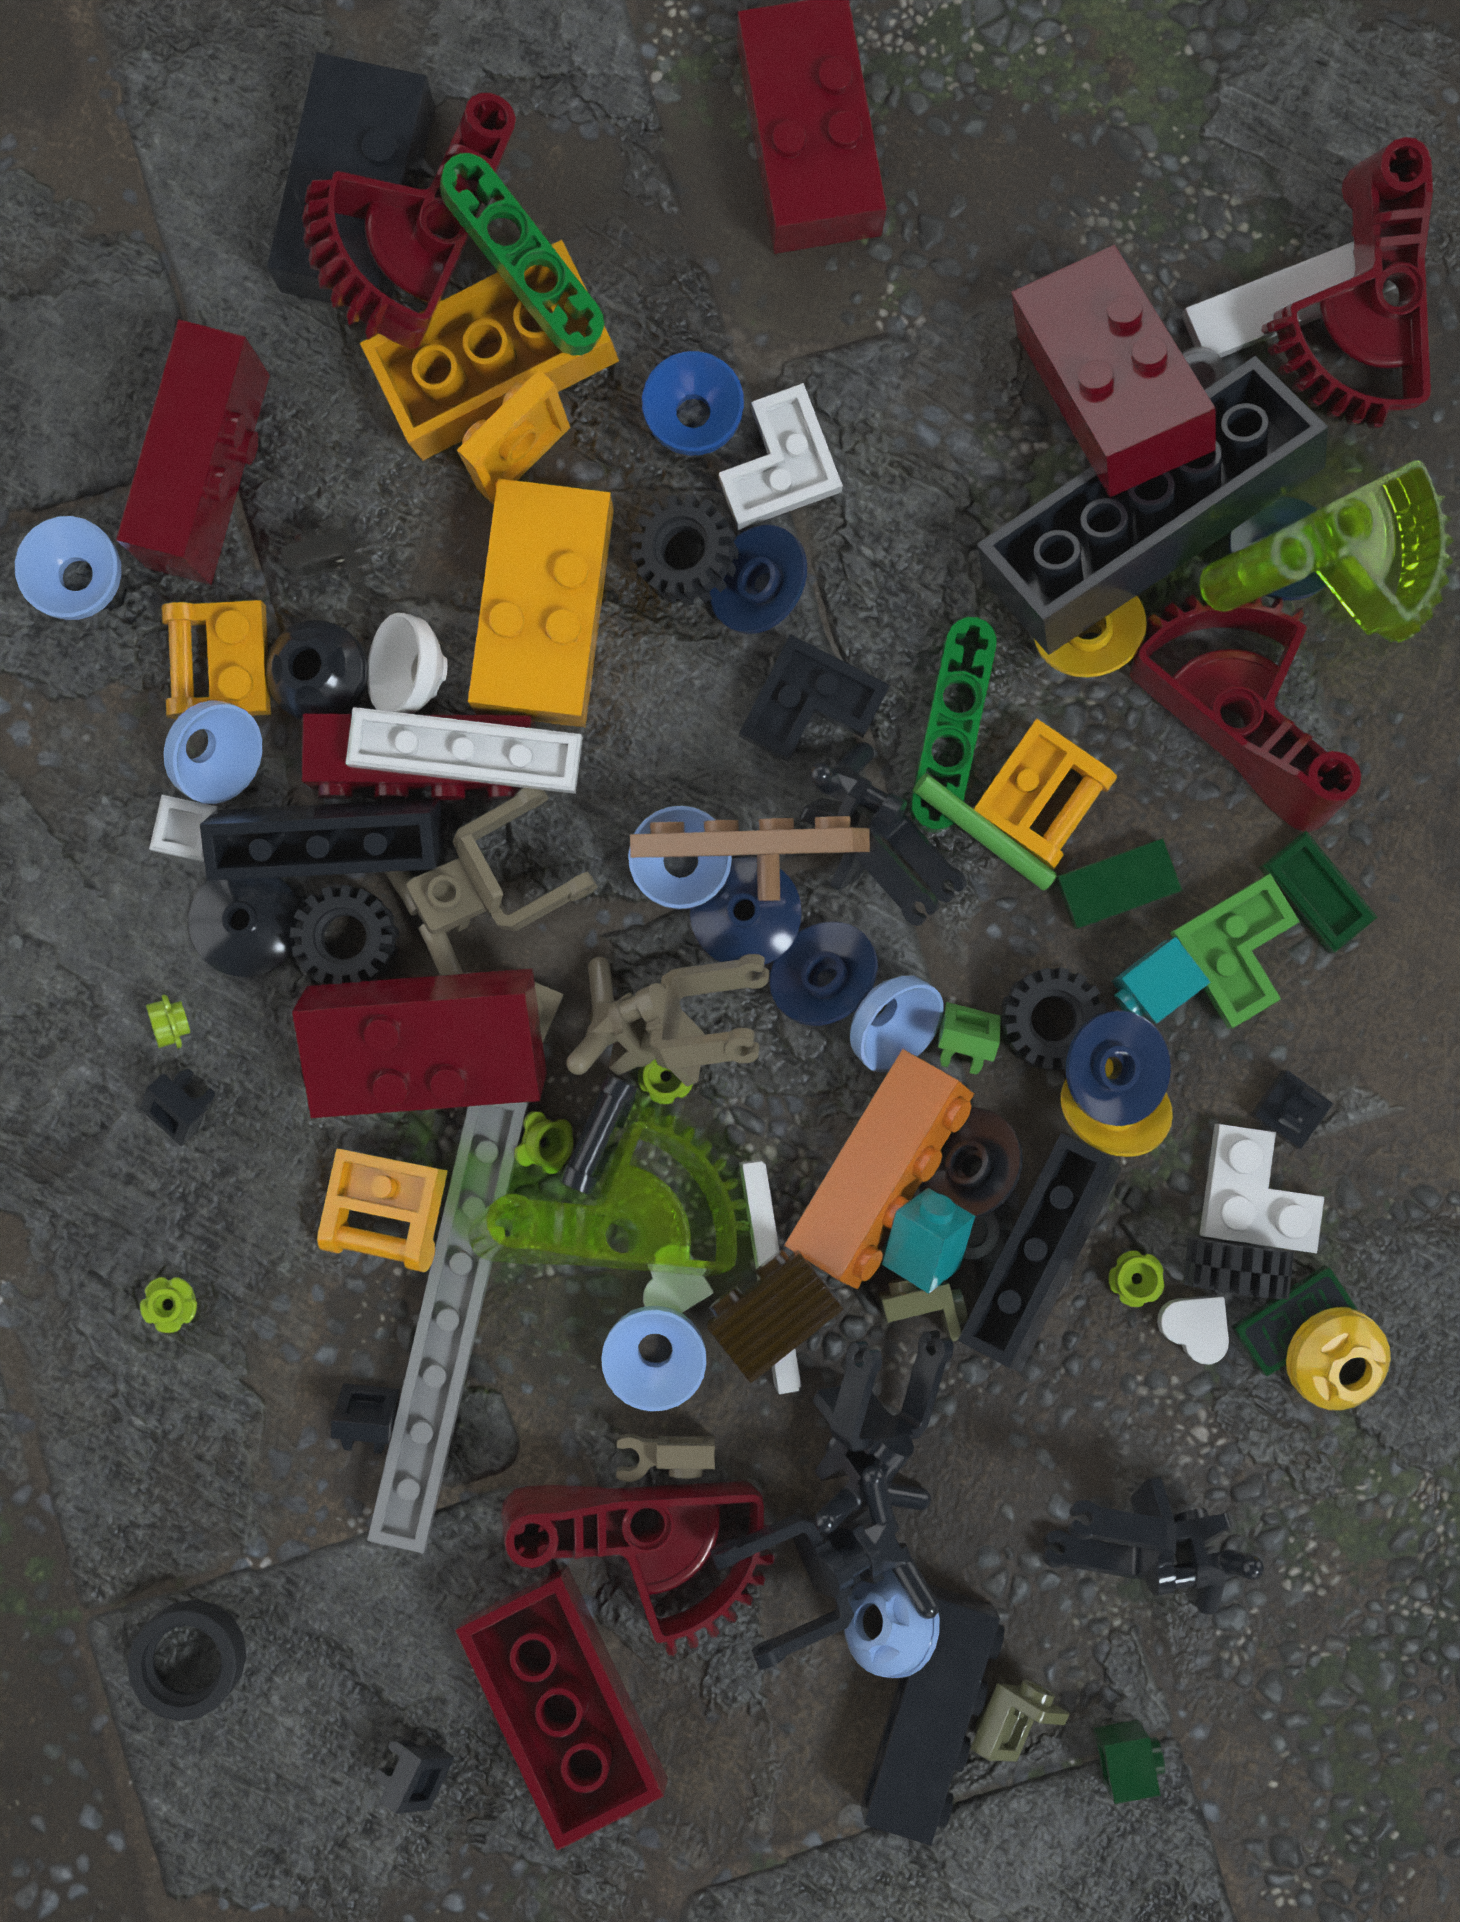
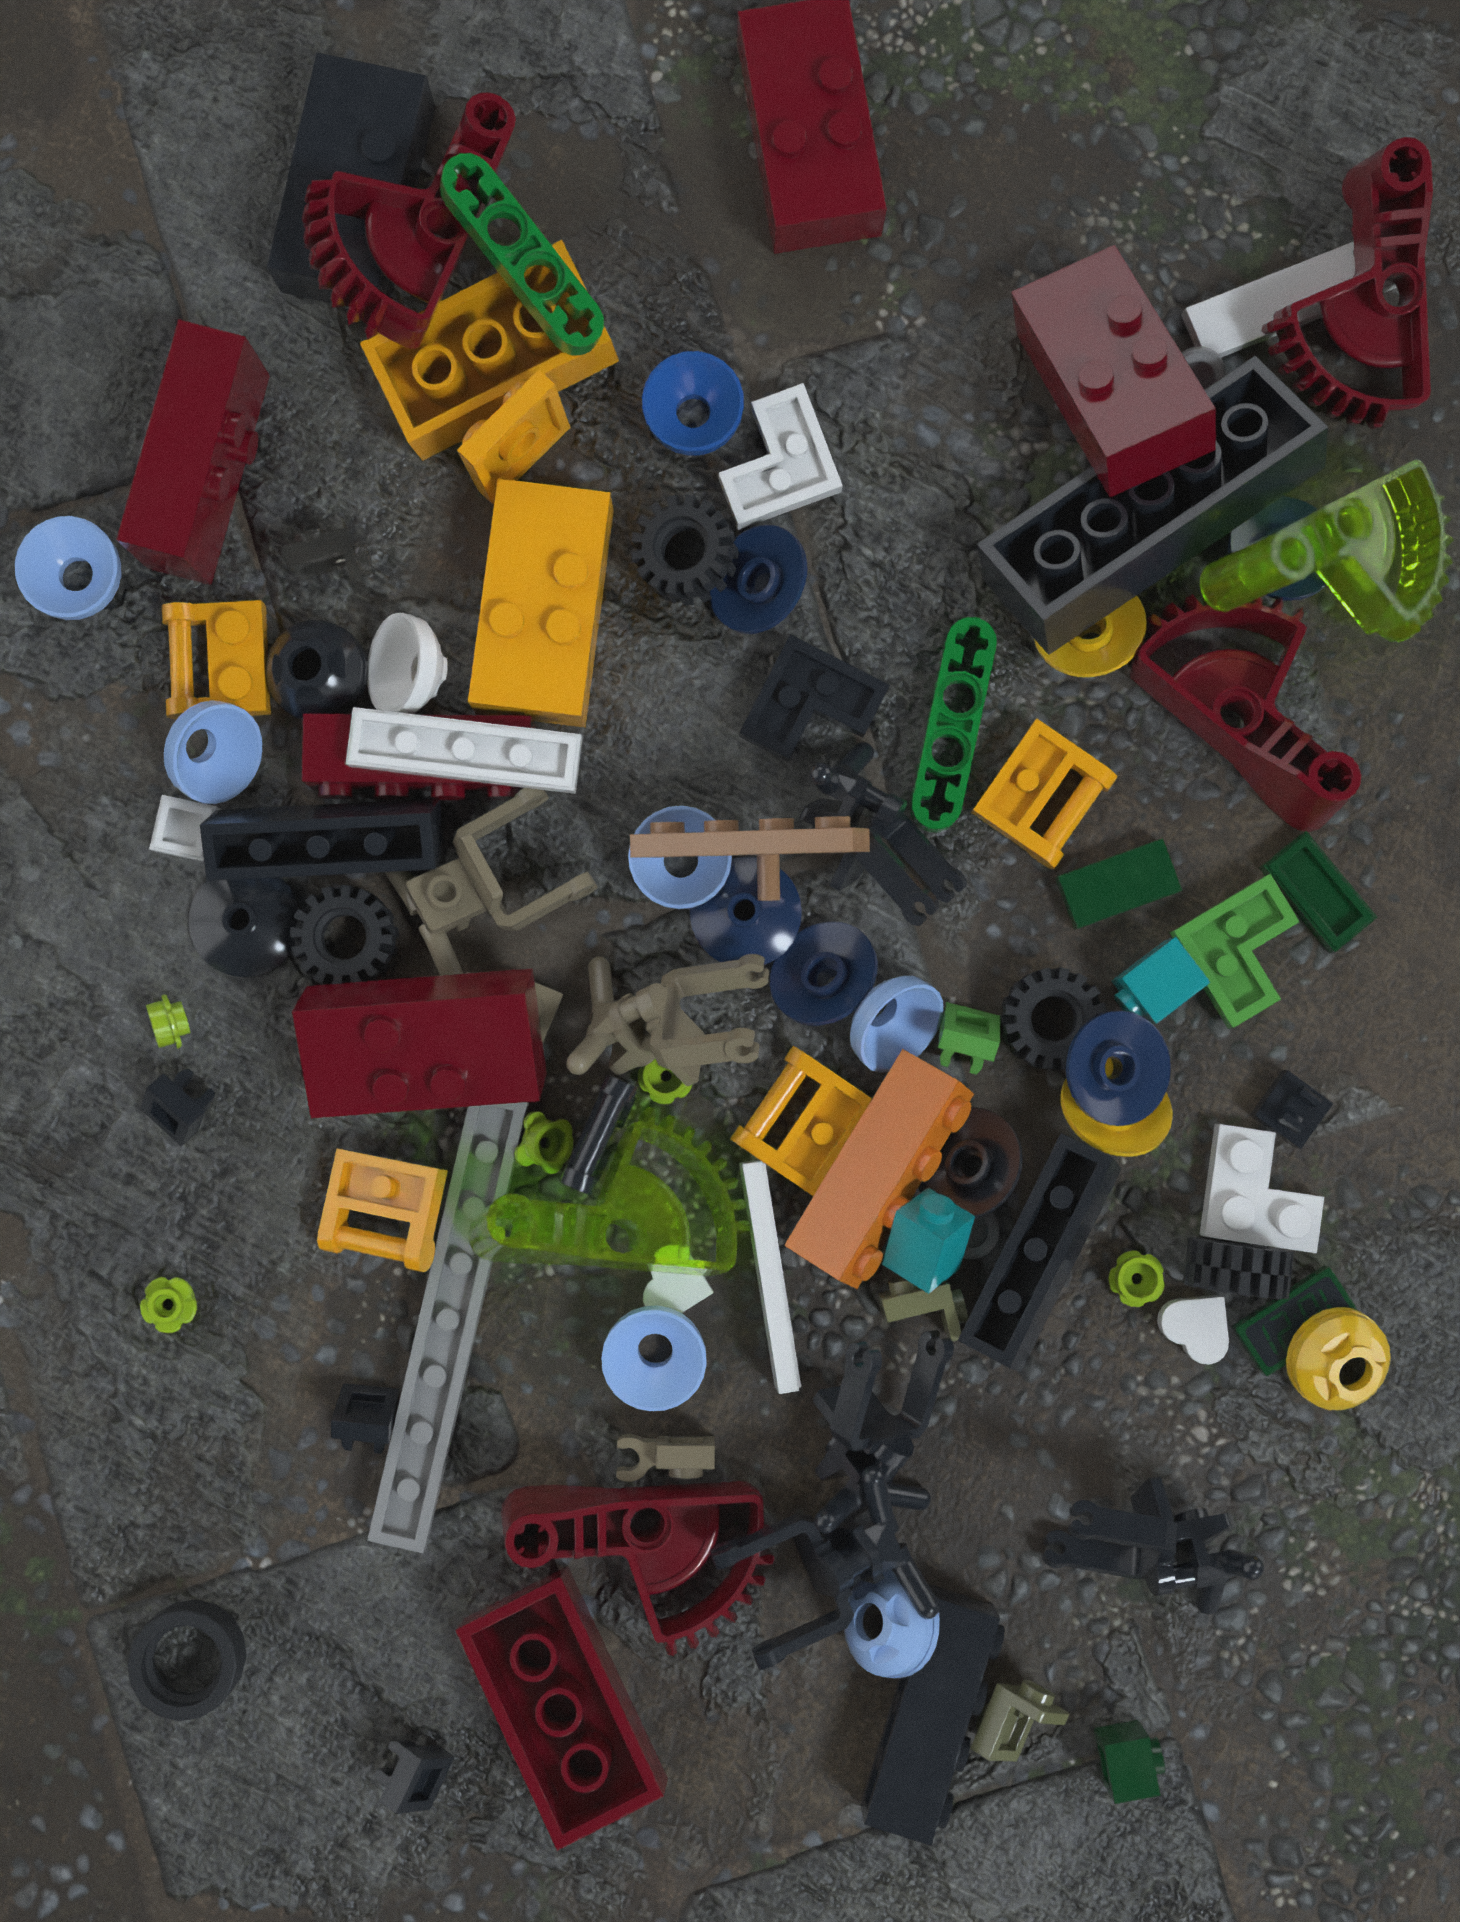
dark brown brick [707,1249,844,1383] -> none
bright green bar [913,773,1057,891] -> none
none -> light orange plate [730,1046,872,1196]

